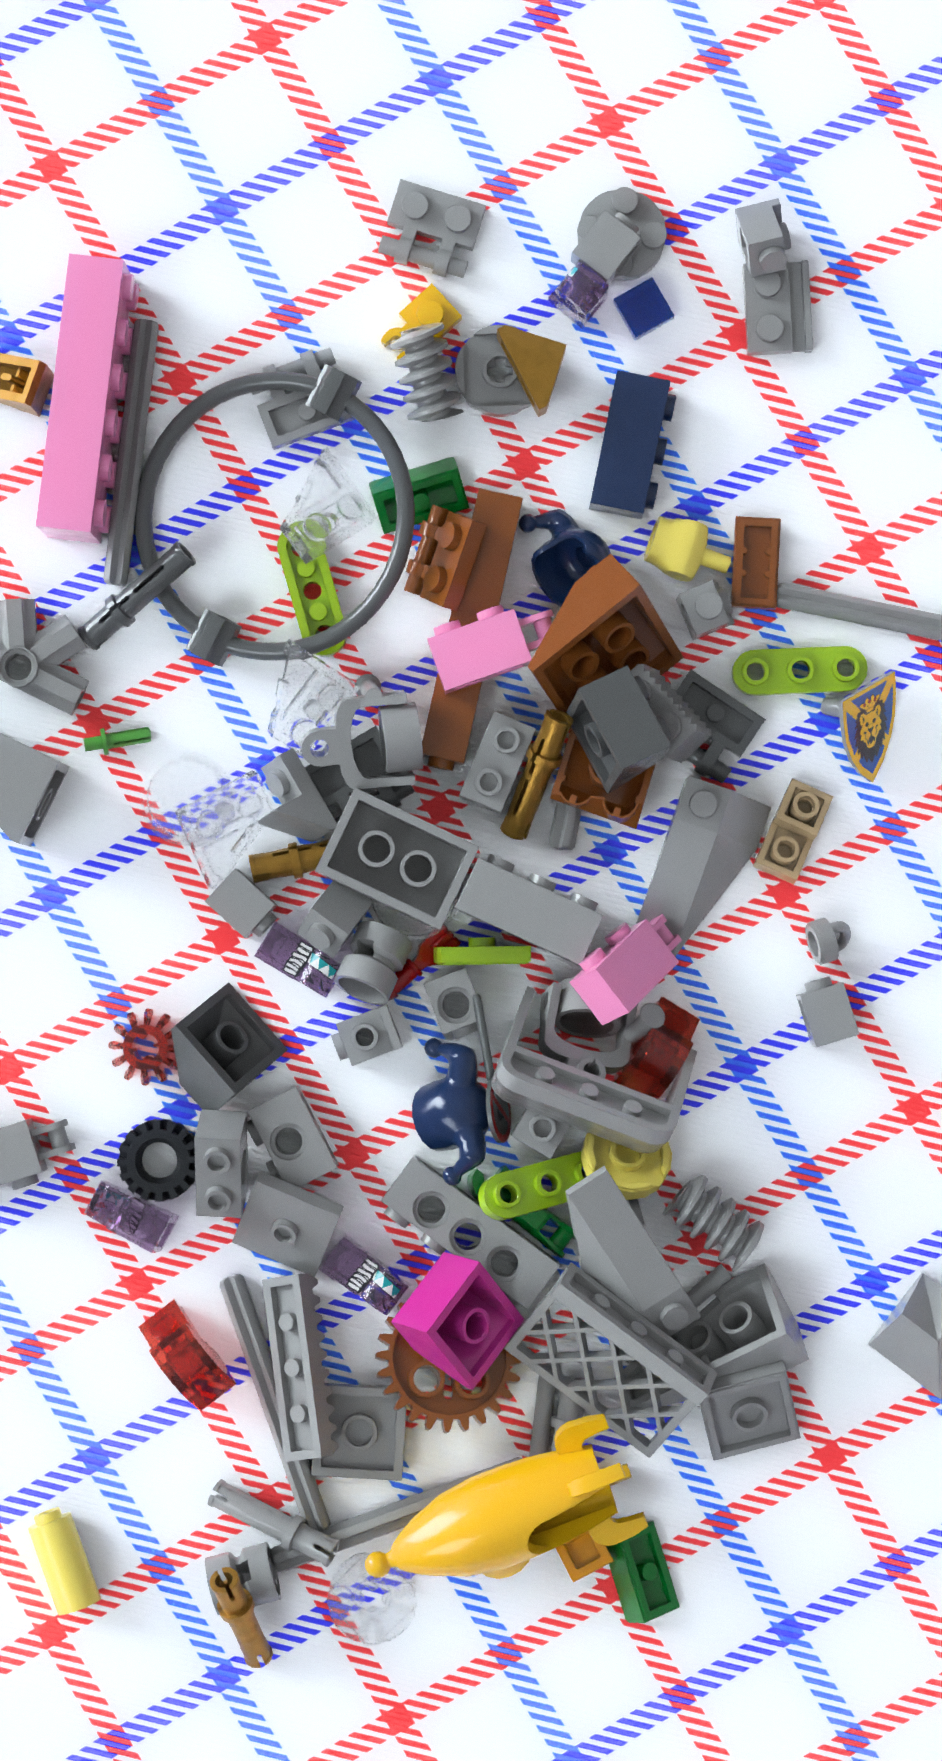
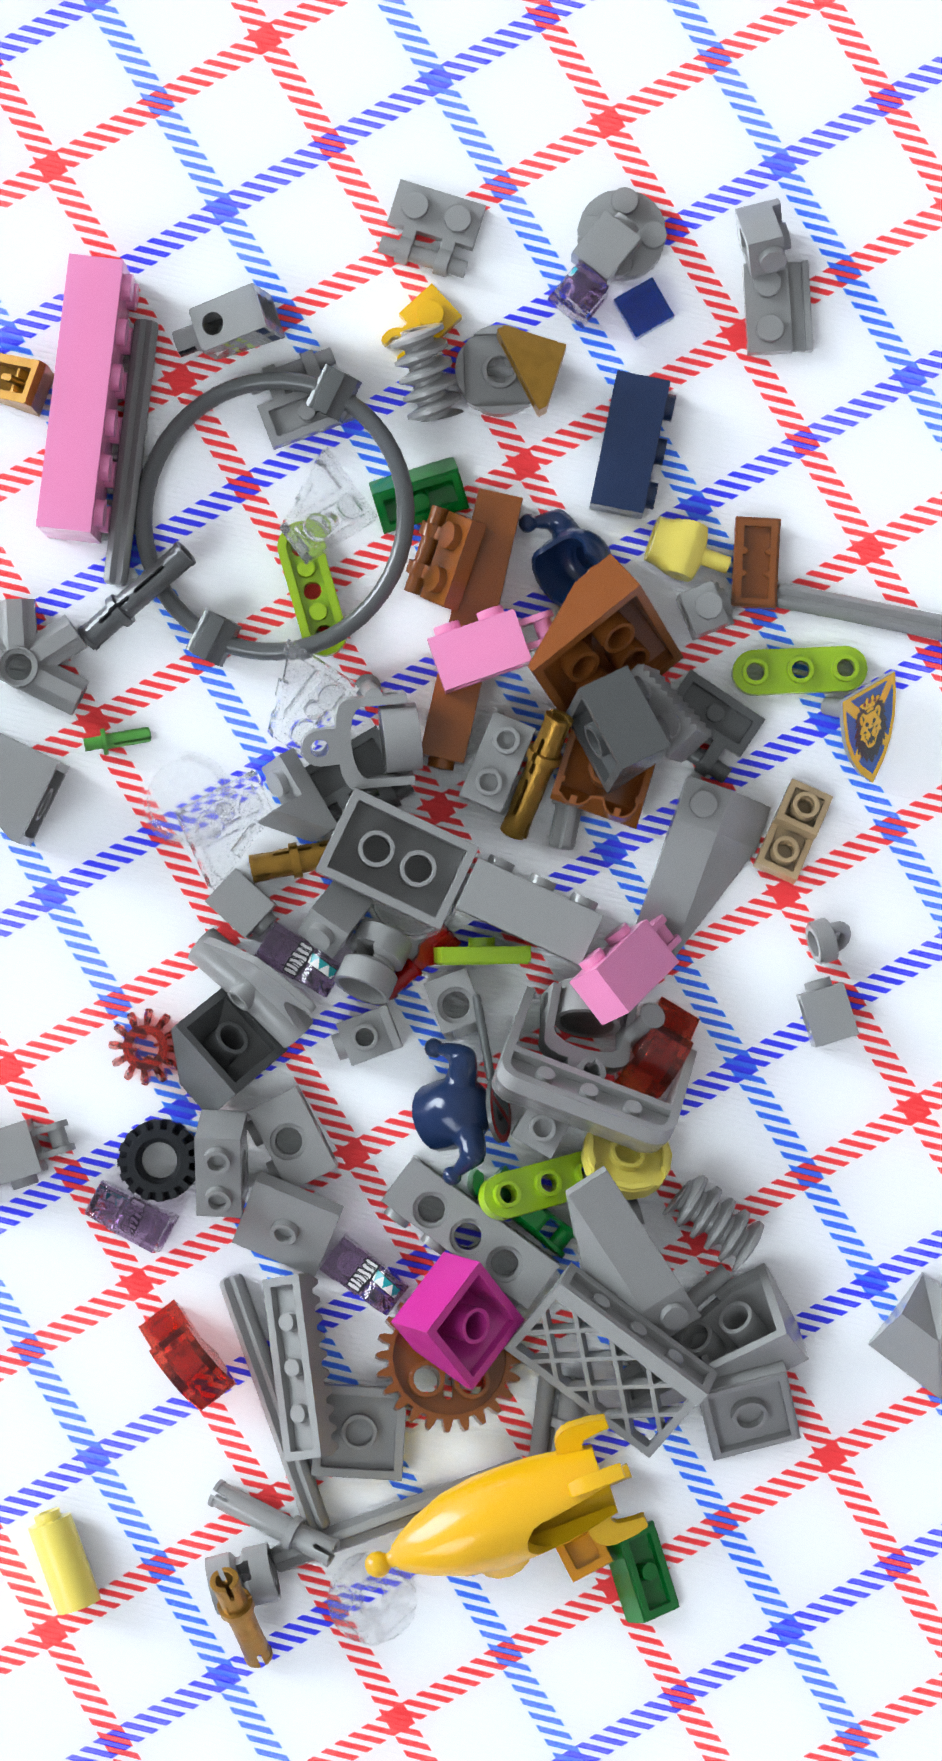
none -> light grey torso [172,283,285,360]
none -> light grey pin [188,928,317,1048]

